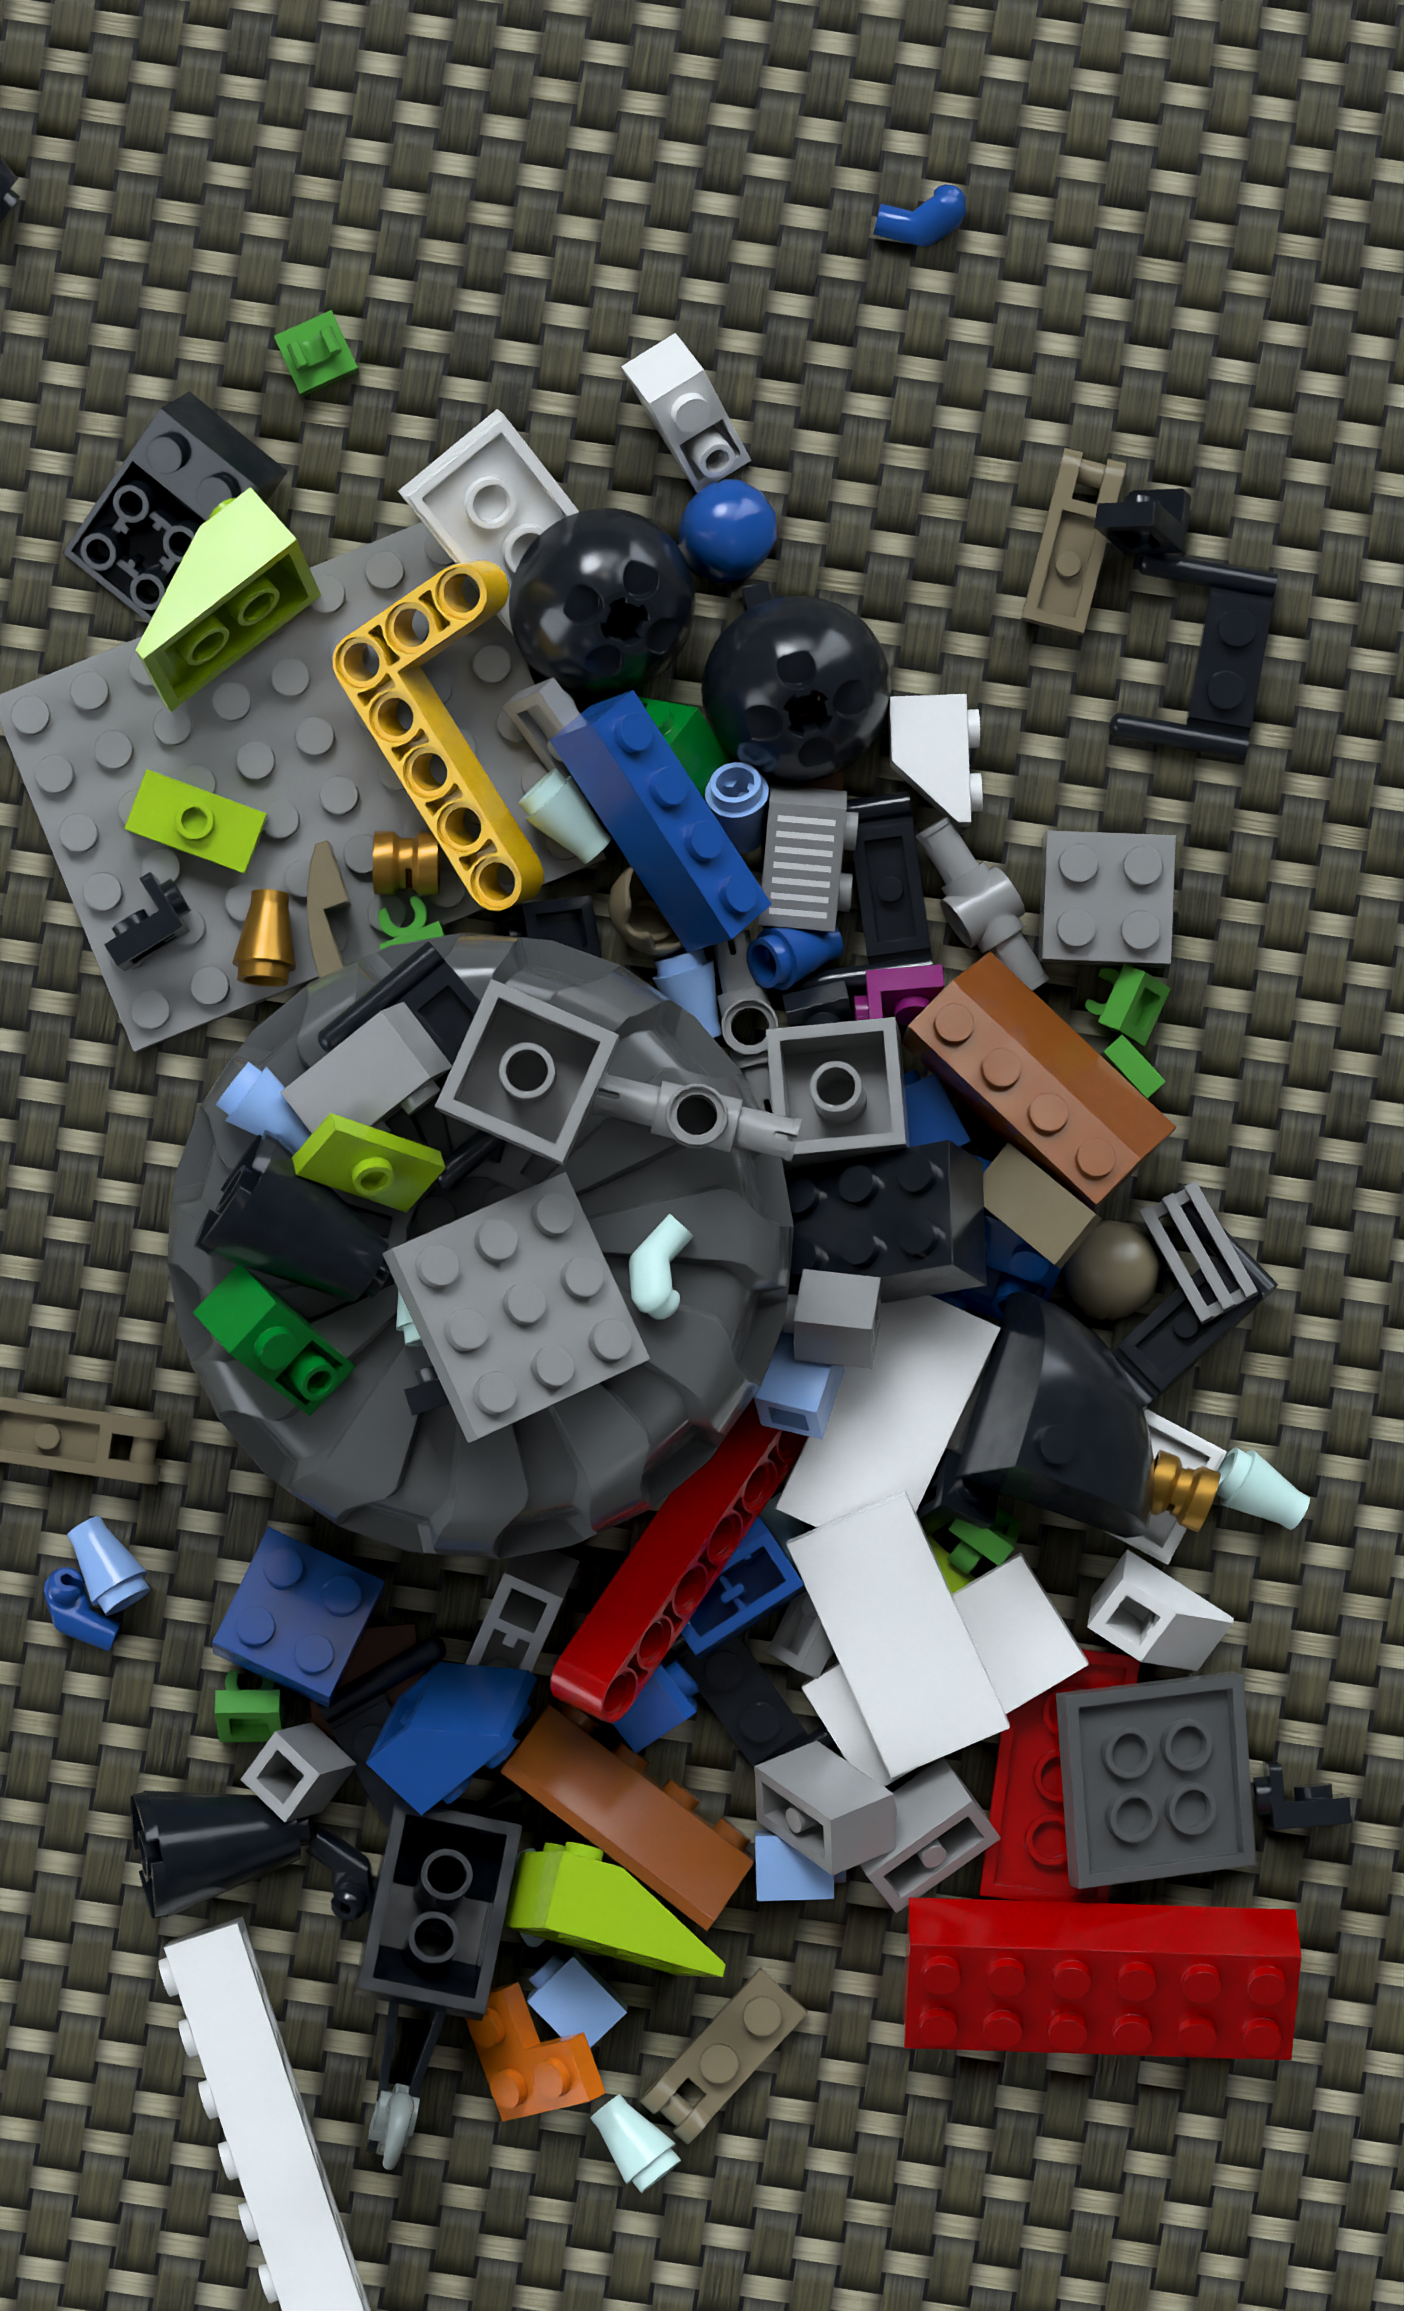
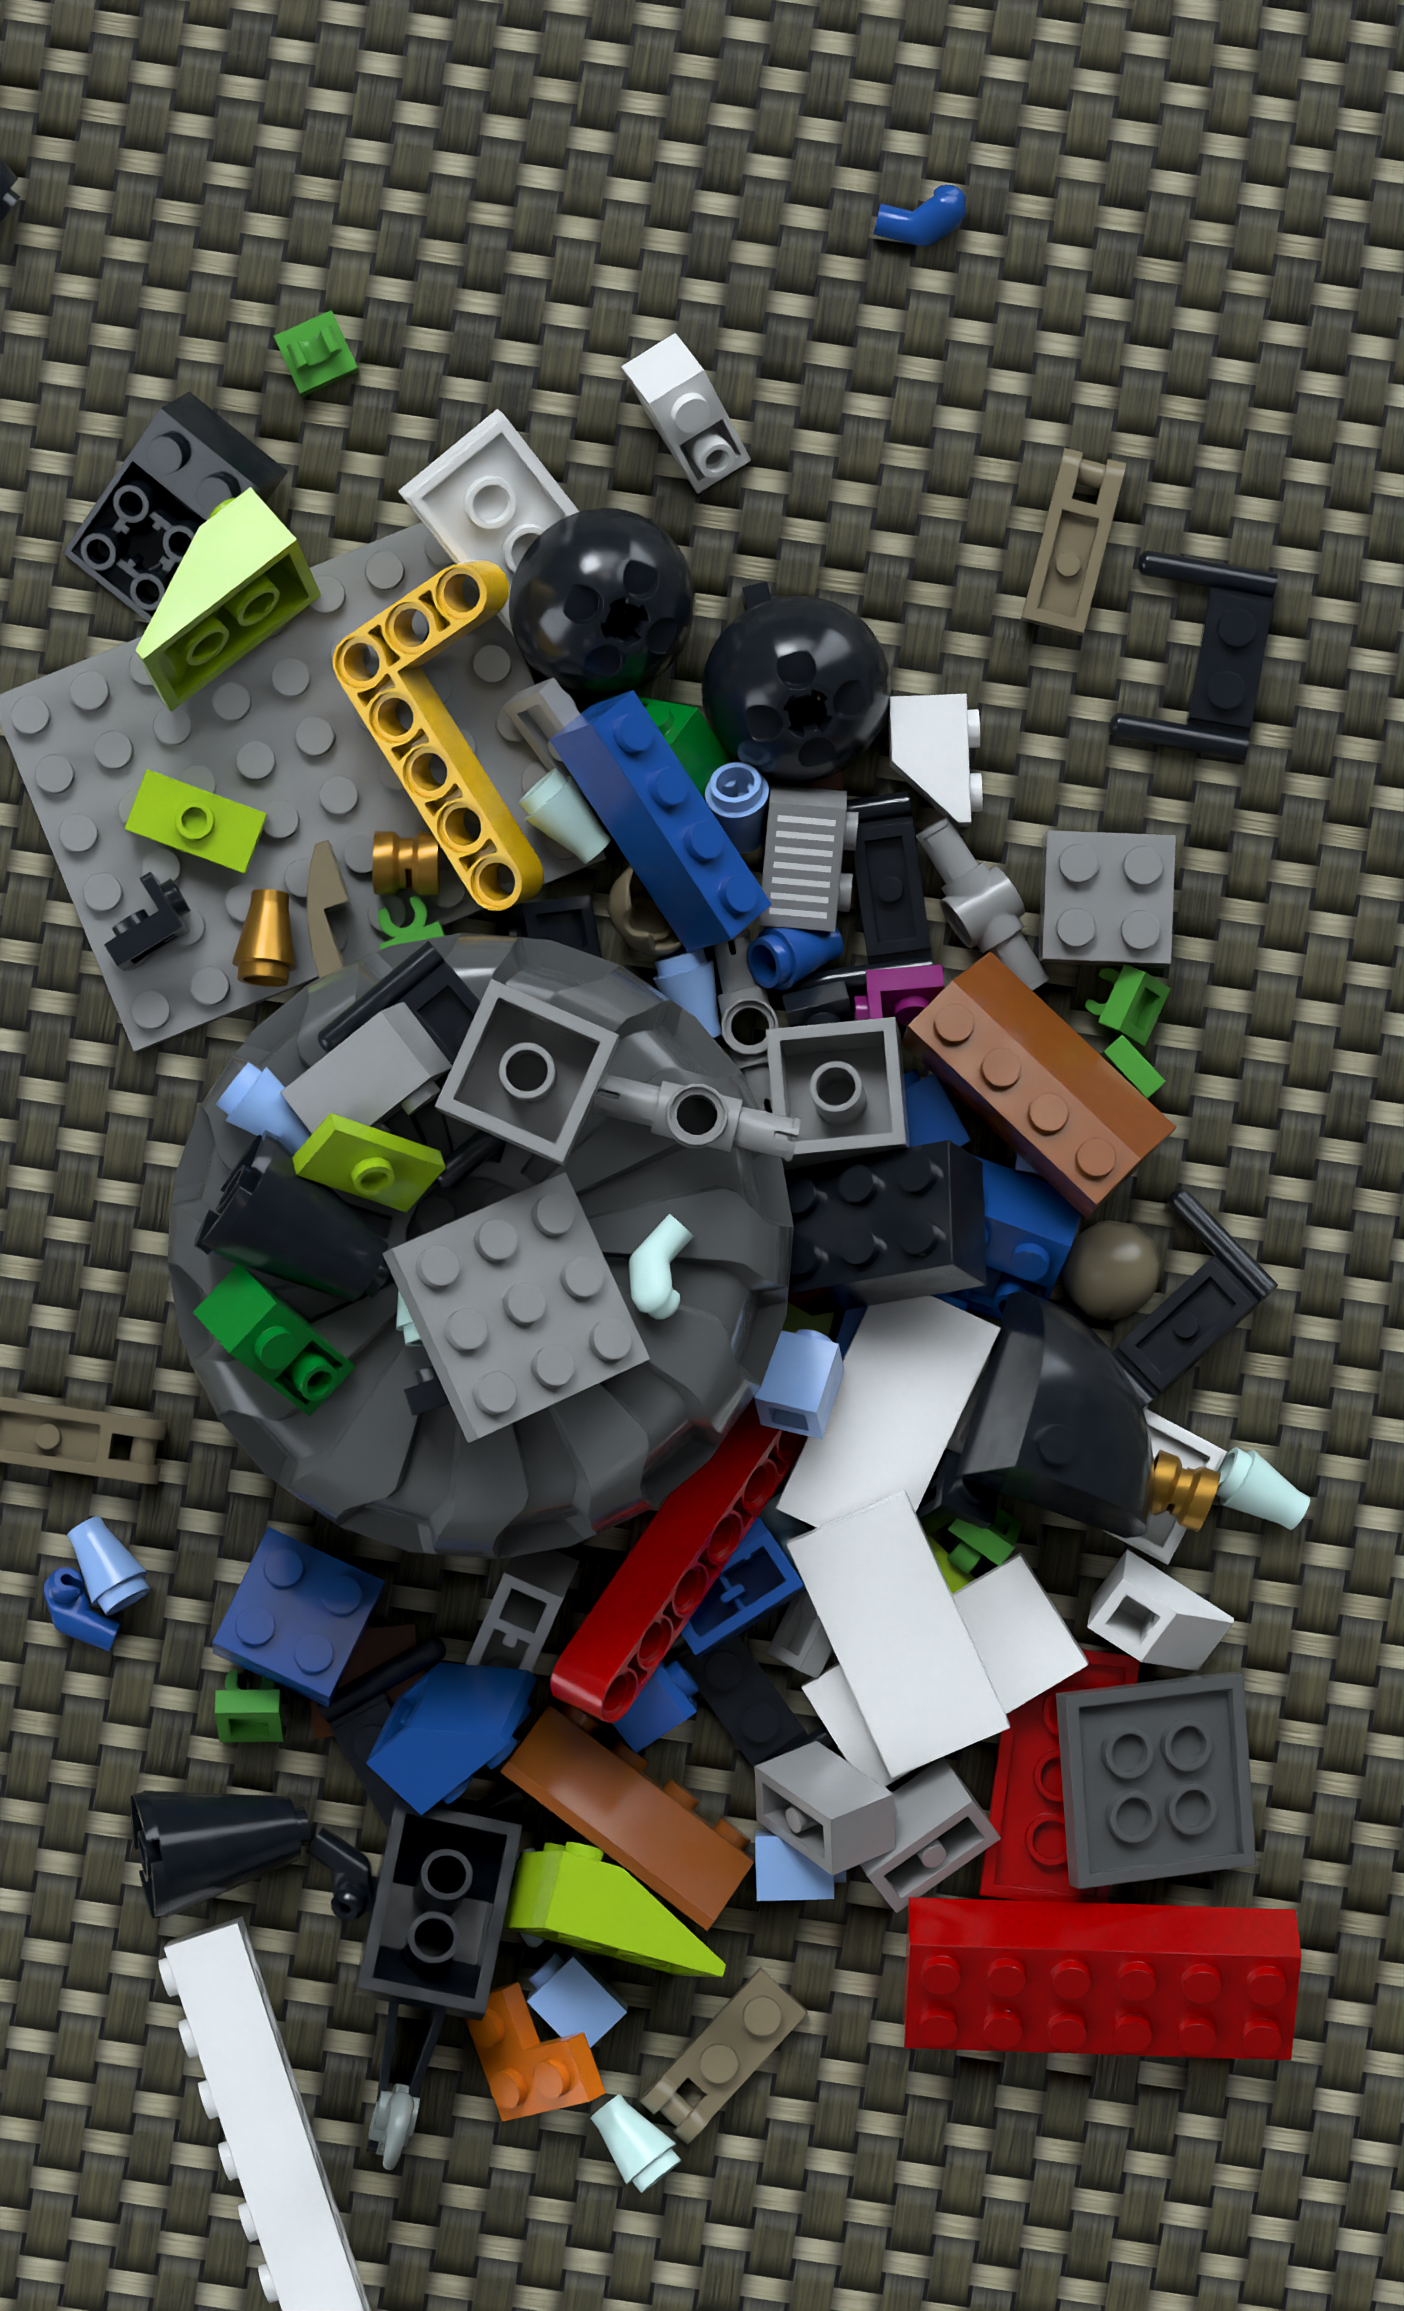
light grey brick [240,1722,357,1822] -> none
blue hair [678,479,777,583] -> none
light grey brick [783,1269,881,1369] -> none
dark tan slope [983,1142,1102,1269] -> none
black bracket [1094,488,1191,555] -> none
light grey tile [1139,1180,1258,1325] -> none
black bracket [1253,1761,1352,1830] -> none

